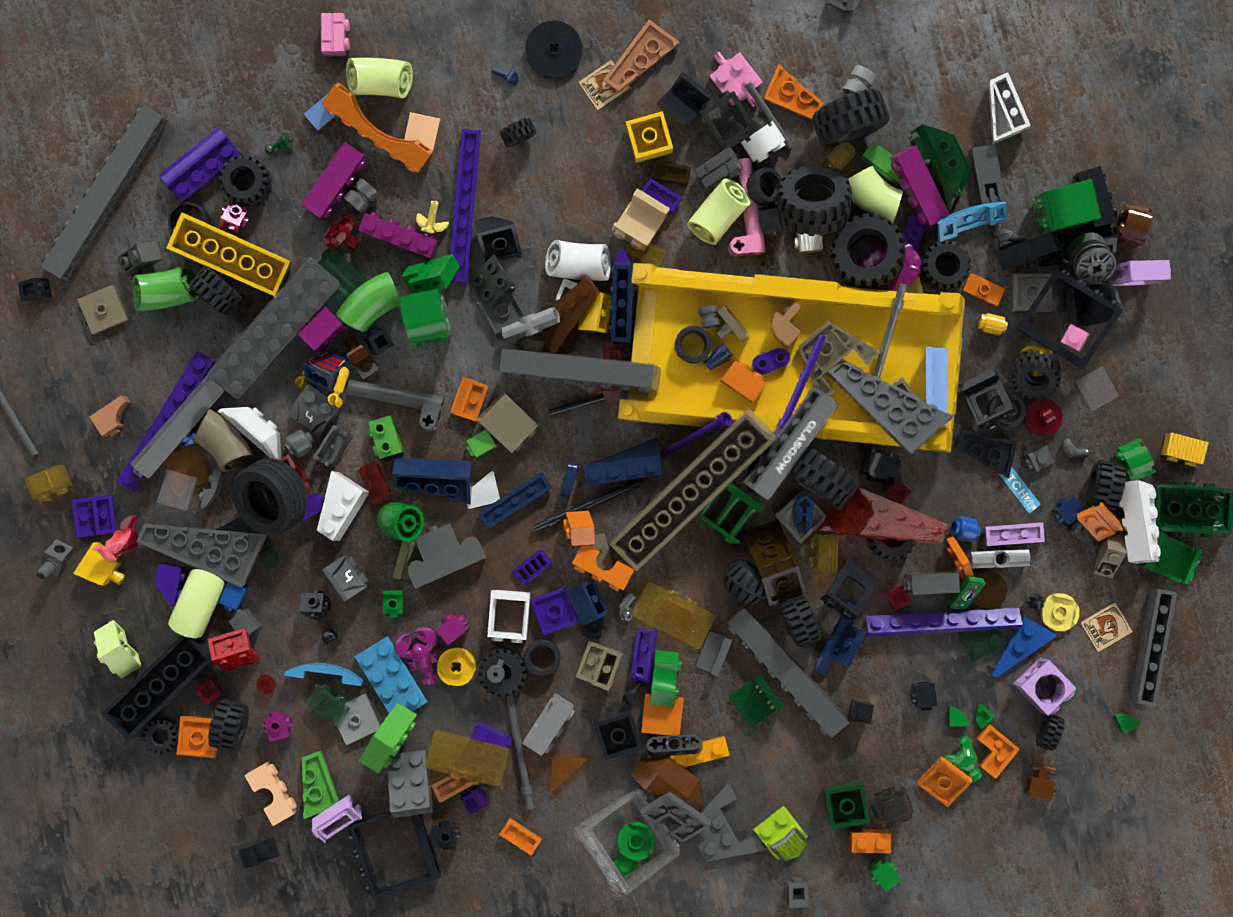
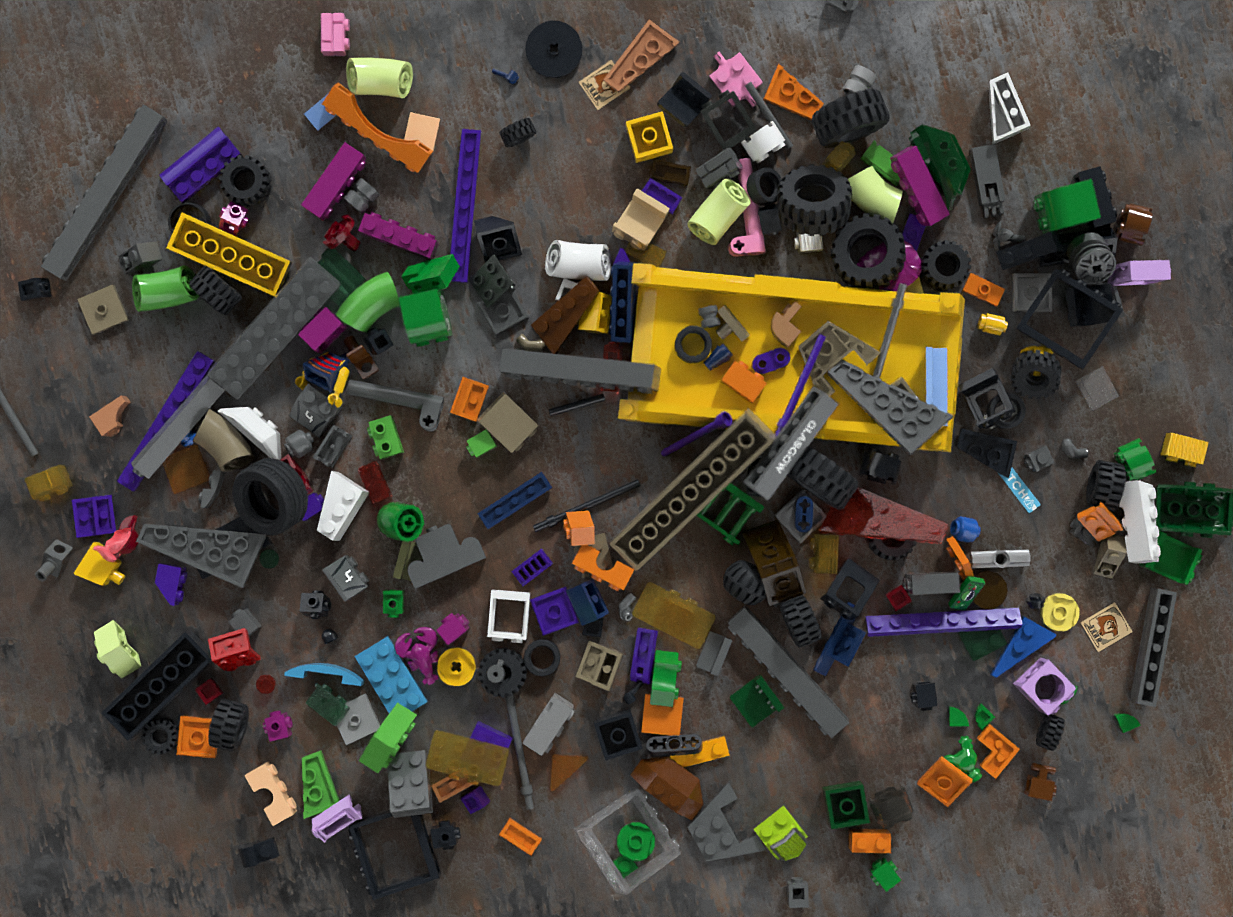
clear piece [157,469,197,511] -> none
yellowish green brick [168,569,225,638] -> none
blue brick [218,582,249,612] -> none
dark green piece [265,133,294,155] -> none
dark blue wedge [392,458,472,505] -> none
light yellow plant [416,201,449,234] -> none
white sticker [467,471,500,509] -> none
light grey piece [502,307,560,343] -> none
dark blue beam [560,461,579,498] -> none
dark blue wedge [583,437,662,485] -> none
dark grey plate [641,791,710,843] -> none
black brick [848,699,874,724] -> none
dark red plate [884,479,912,506] -> none
dark azure slope [937,202,1008,242] -> none
lavender plate [984,522,1045,546] -> none
dark red tile [1023,398,1063,437] -> none
dark blue brick [1052,496,1086,525] -> none
bright pink brick [1061,324,1090,351] -> none

